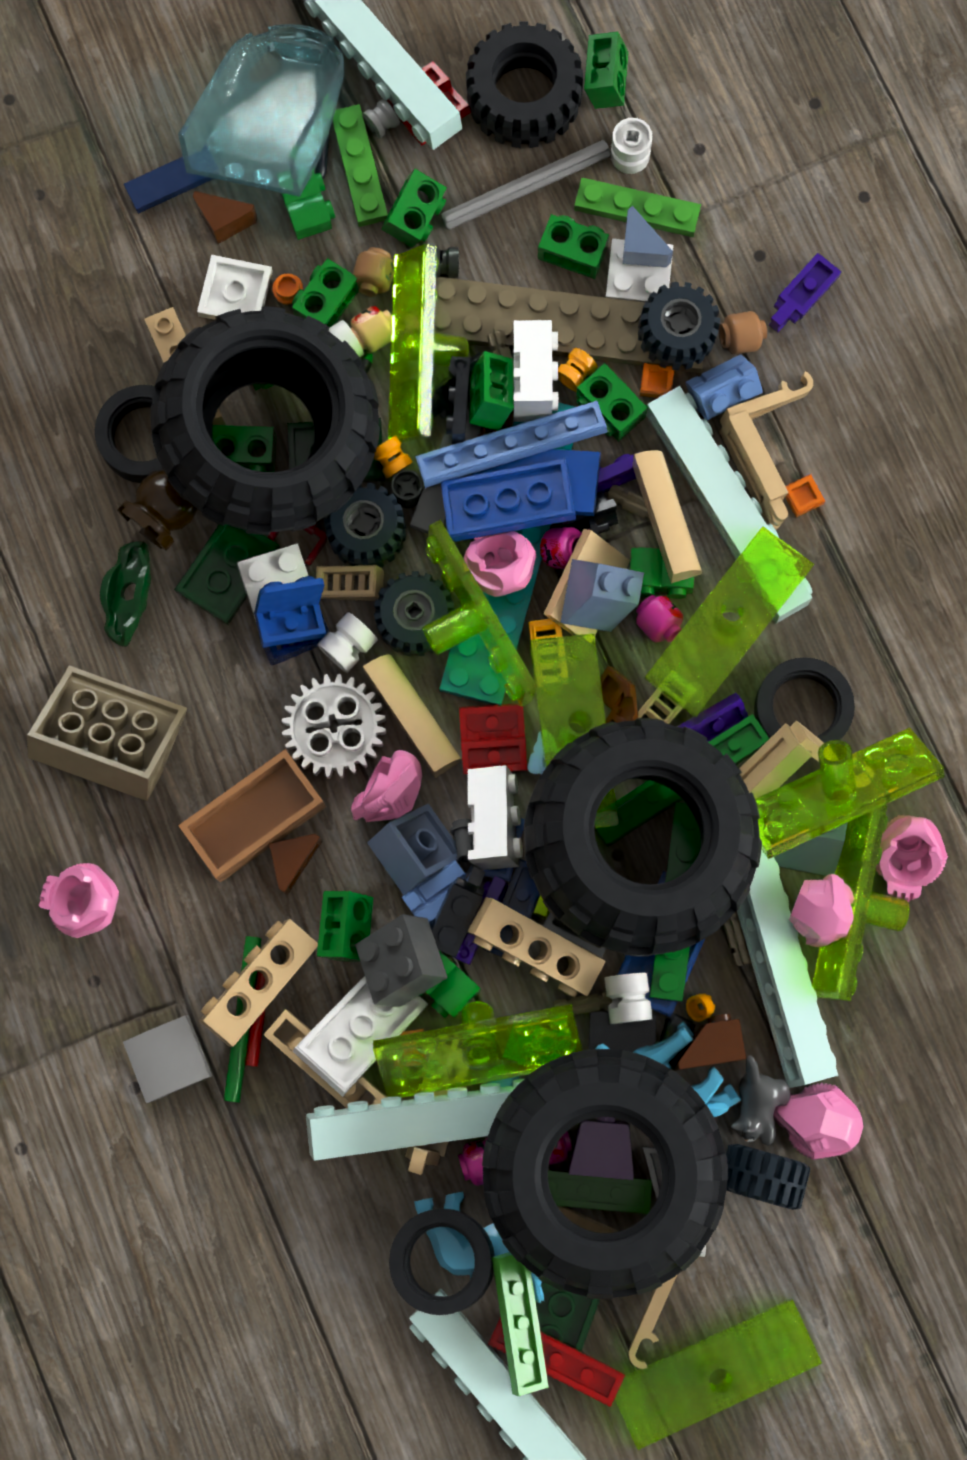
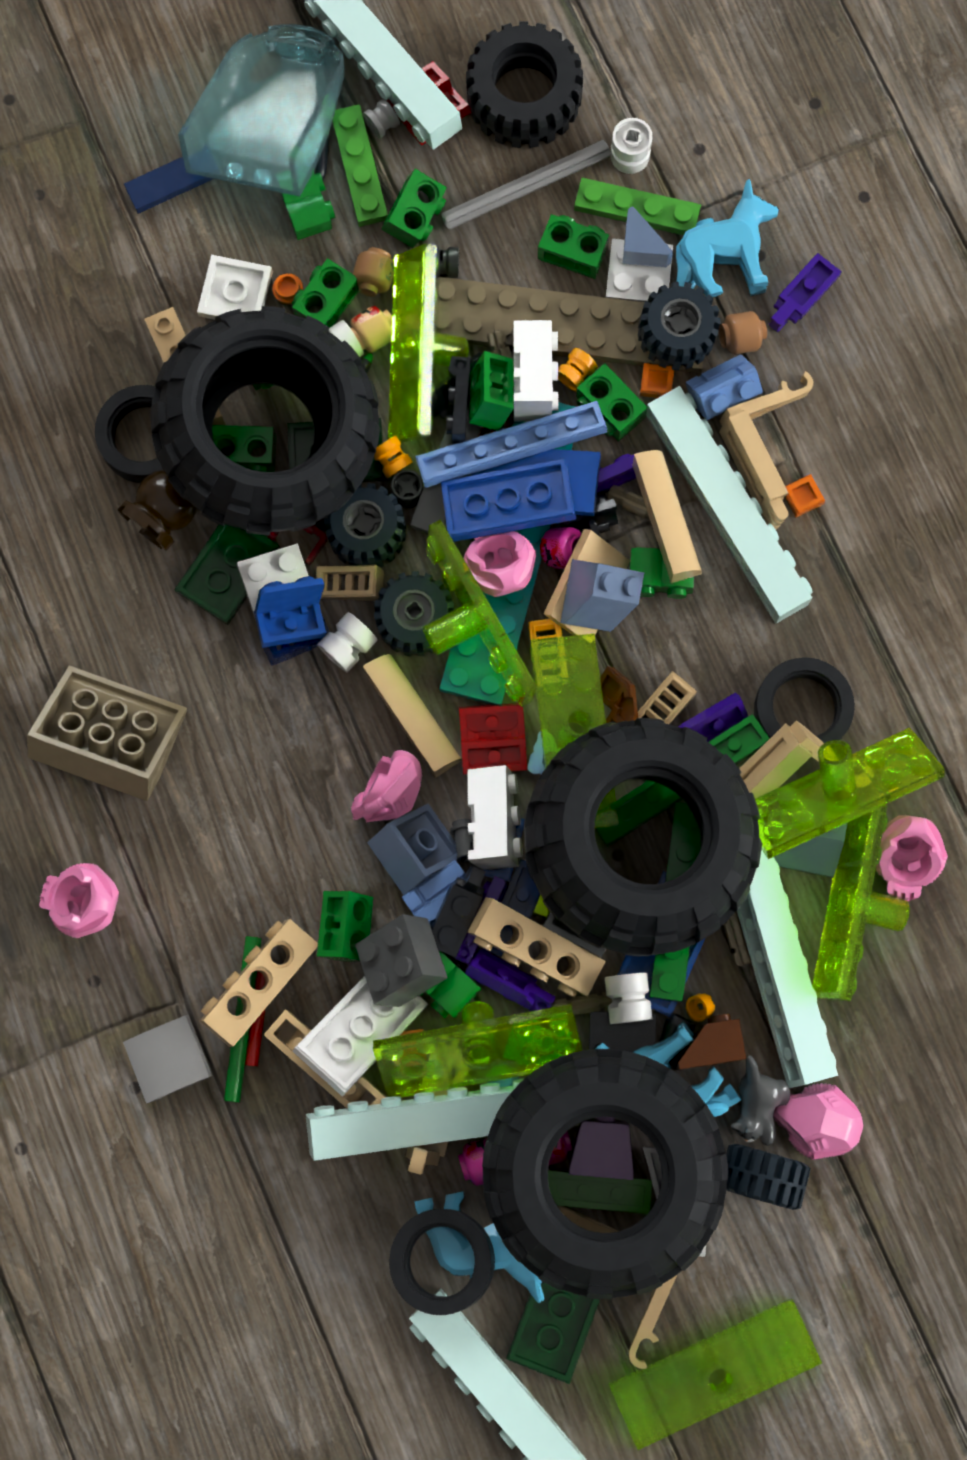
dark green piece [100,541,151,647] -> none
medium nougat piece [178,749,327,882] -> none
reddish brown slope [193,191,257,244] -> none
reddish brown slope [269,834,323,895] -> none
white gear [282,674,386,779] -> none
red tile [488,1317,625,1407] -> none
bright green plate [492,1252,549,1397] -> none
green brick [584,31,629,109] -> none
dark pink head [636,595,683,643] -> none
clear neon green plate [645,526,814,717] -> none
bright pink helmet [789,874,854,947] -> none
none -> dark purple hinge [465,948,555,1017]
none -> medium azure animal [676,179,779,298]

